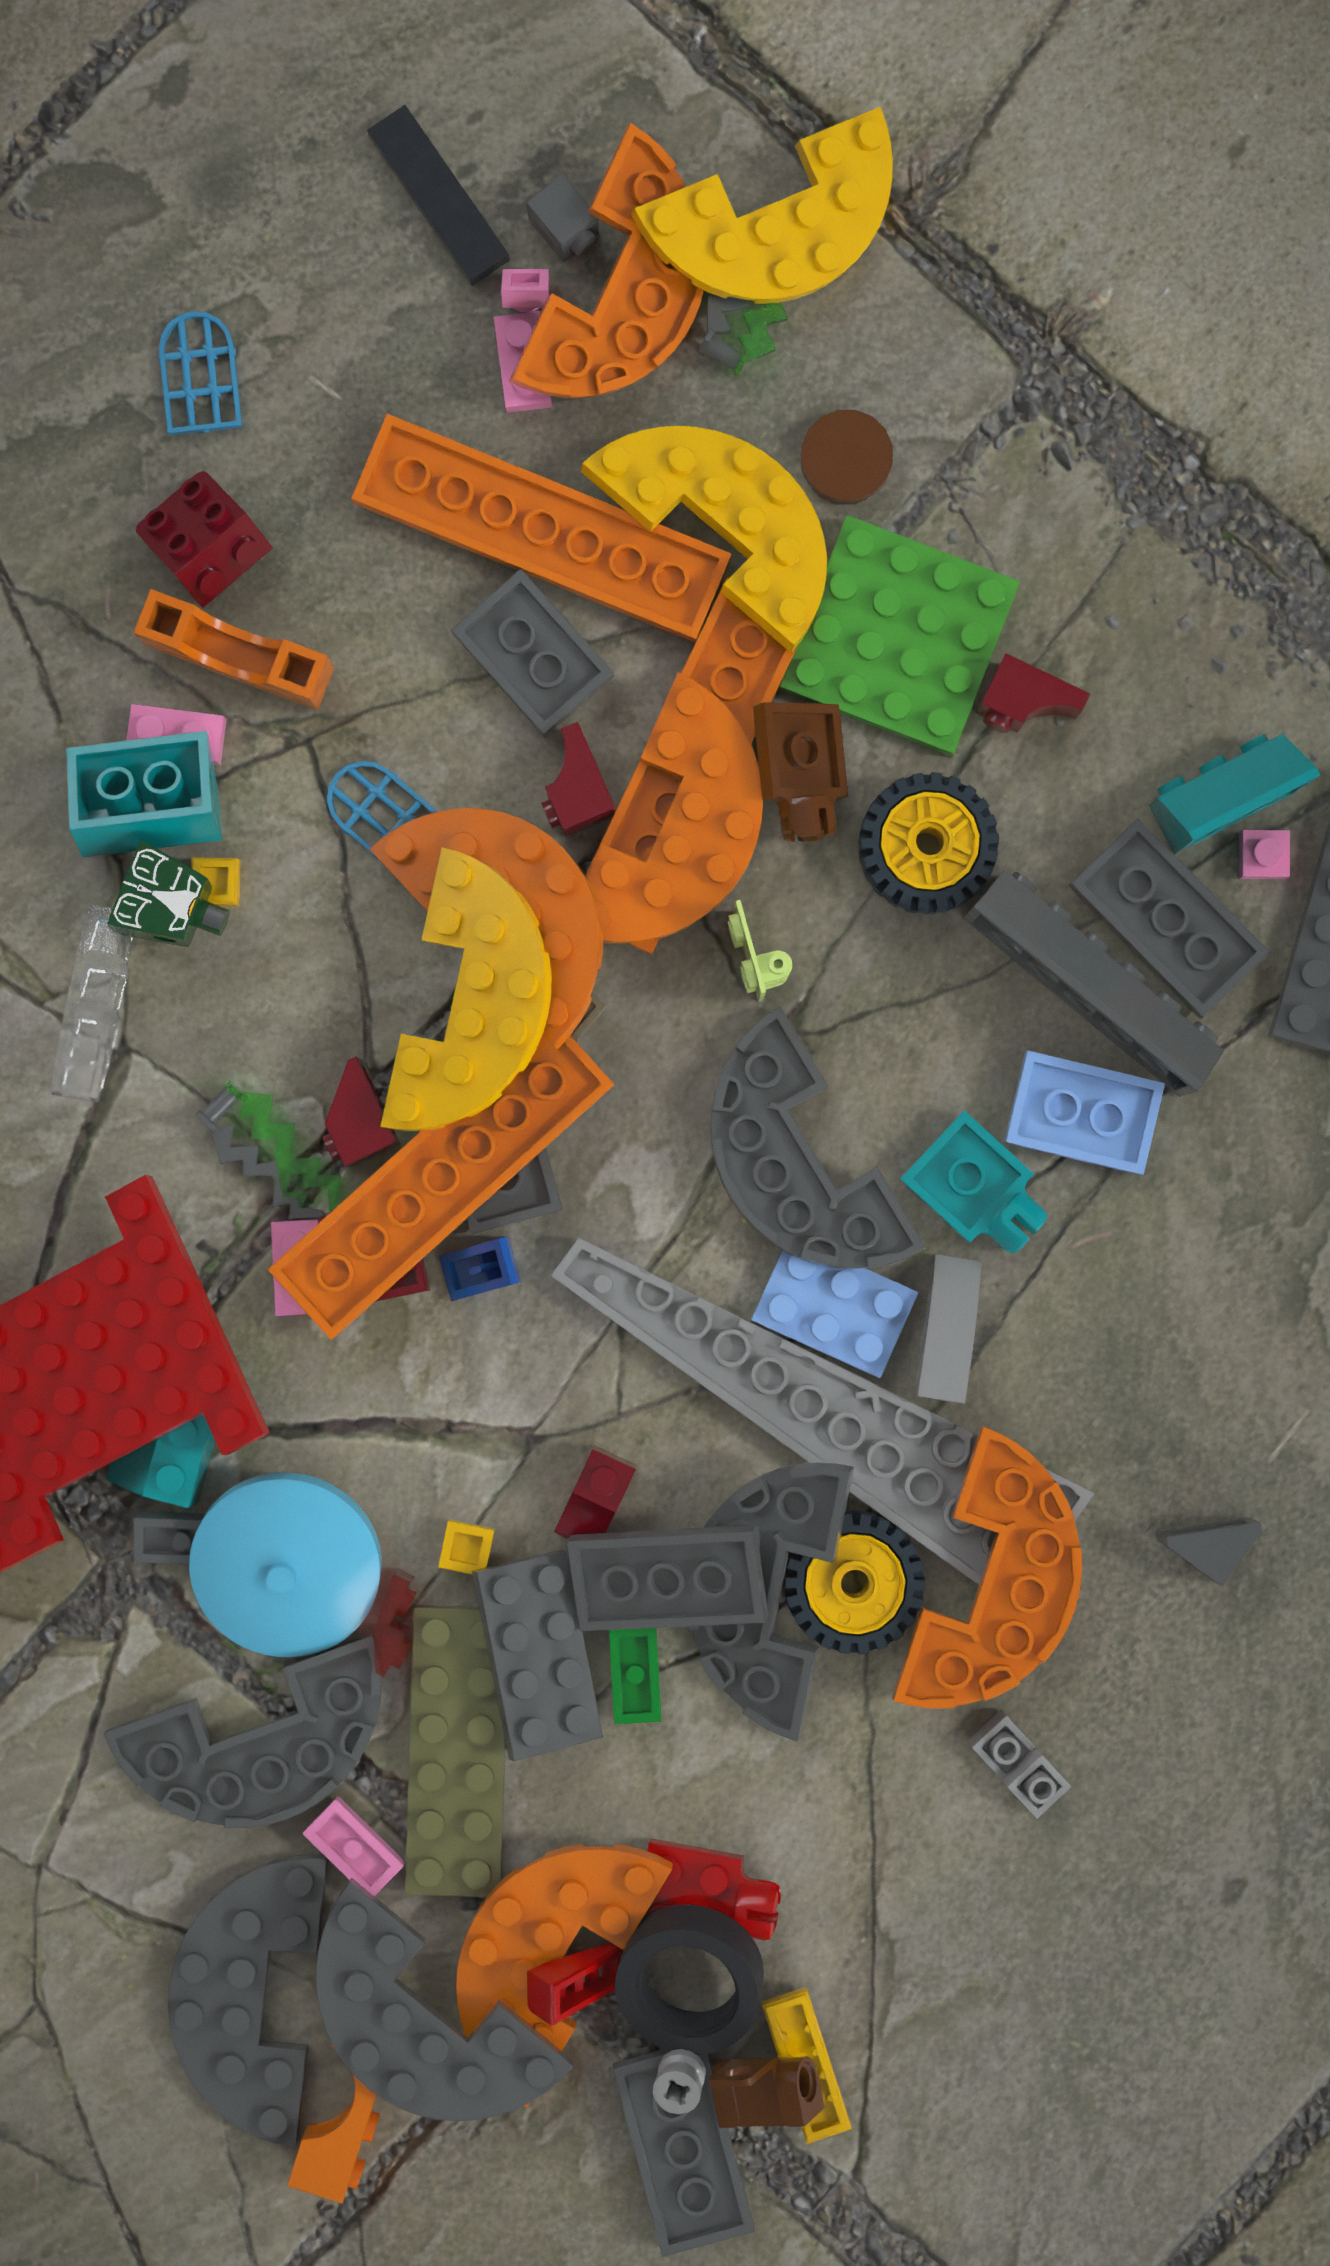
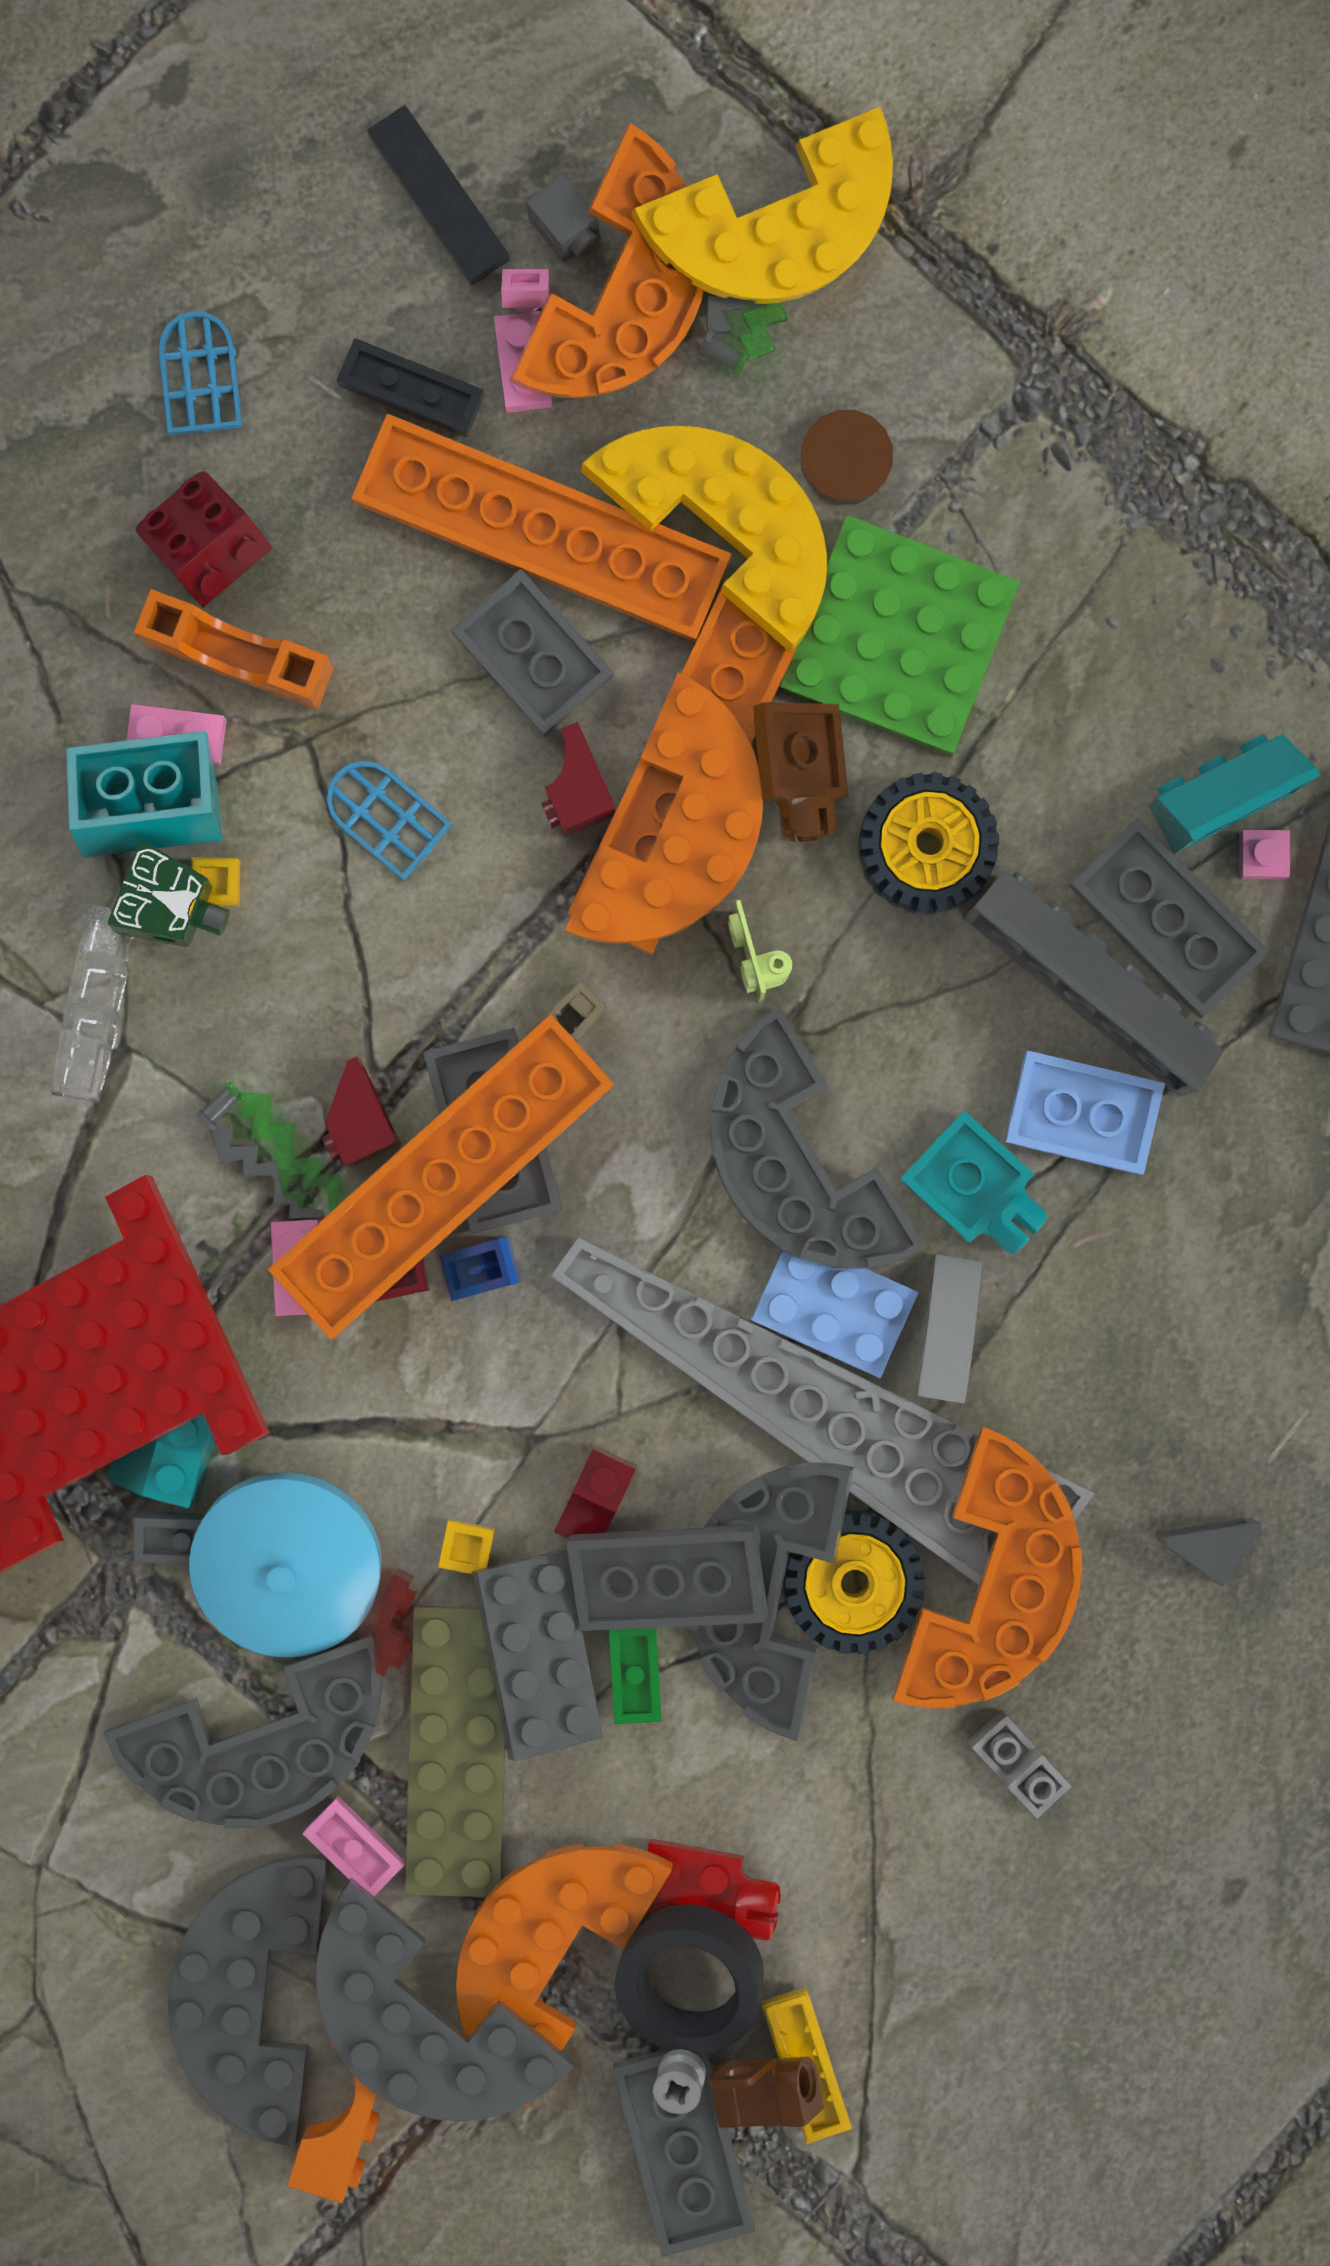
orange plate [369,808,603,1050] -> none
yellow plate [380,847,552,1131] -> none
red slope [527,1942,623,2026] -> none
dark red arch [976,653,1090,733] -> none
none -> black plate [337,338,485,438]

